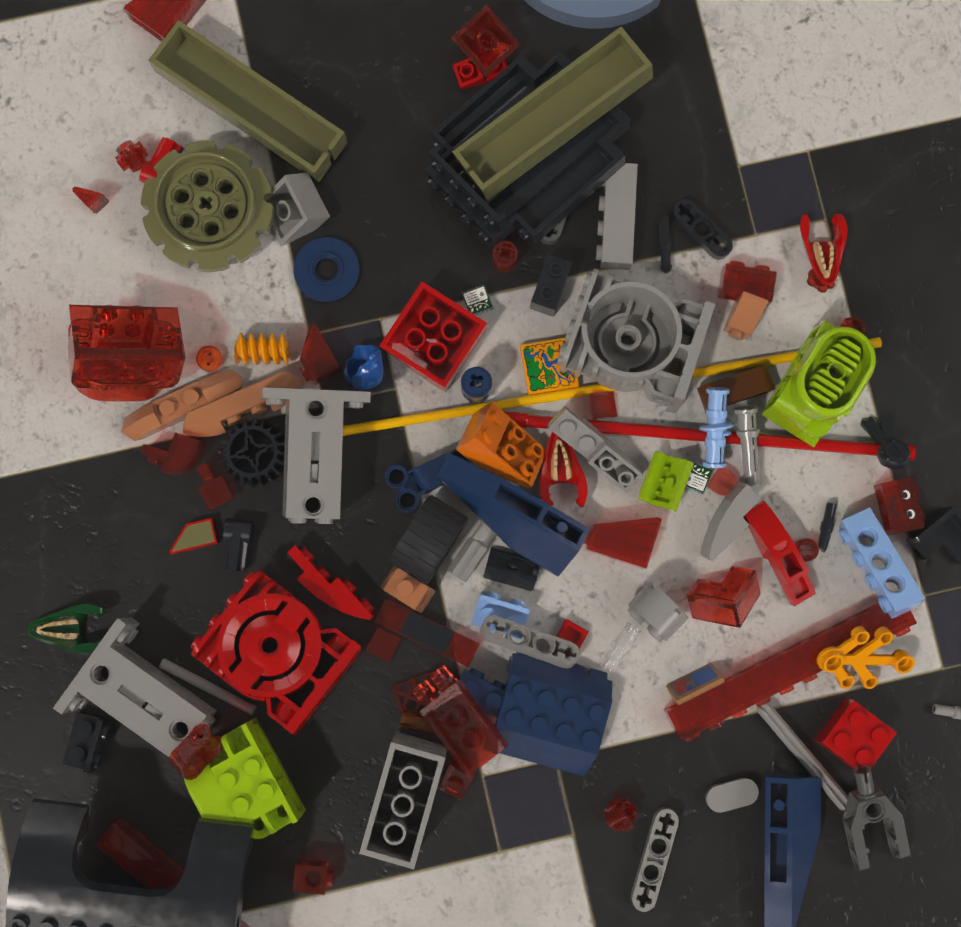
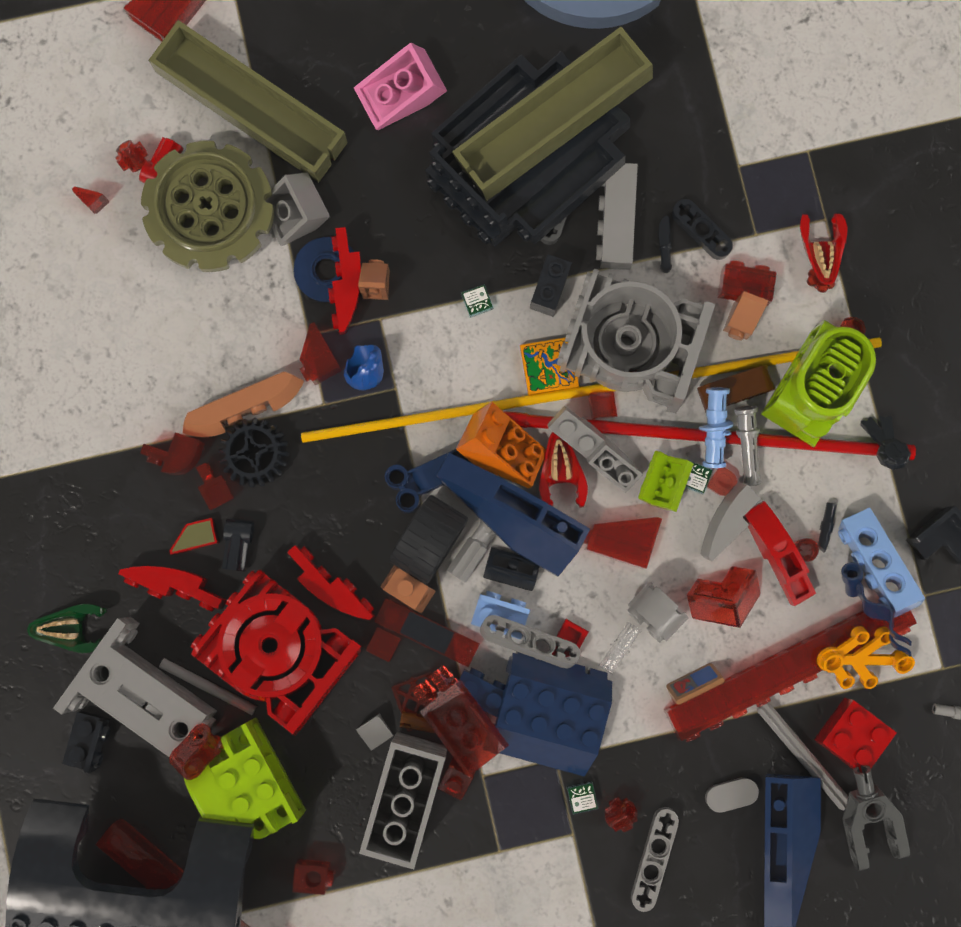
clear red brick [68,304,186,402] -> none
nougat brick [121,369,242,441] -> none
clear red tile [196,345,223,372] -> none
light orange piece [234,333,290,365] -> none
light grey brick [260,387,371,524] -> none
red slope [379,282,487,393] -> none
clear red slope [451,5,520,77] -> none
red slope [452,49,508,89] -> none
dark blue piece [461,367,492,404] -> none
clear red wheel [492,241,518,272] -> none
clear red brick [874,477,925,535] -> none
none -> red slope [118,566,227,612]
none -> red slope [328,227,361,335]
none -> bright pink slope [354,43,447,130]
none -> light grey slope [356,713,394,750]
none -> nougat slope [358,260,390,300]
none -> tile [566,781,598,814]
none -> dark blue flag [841,562,912,656]

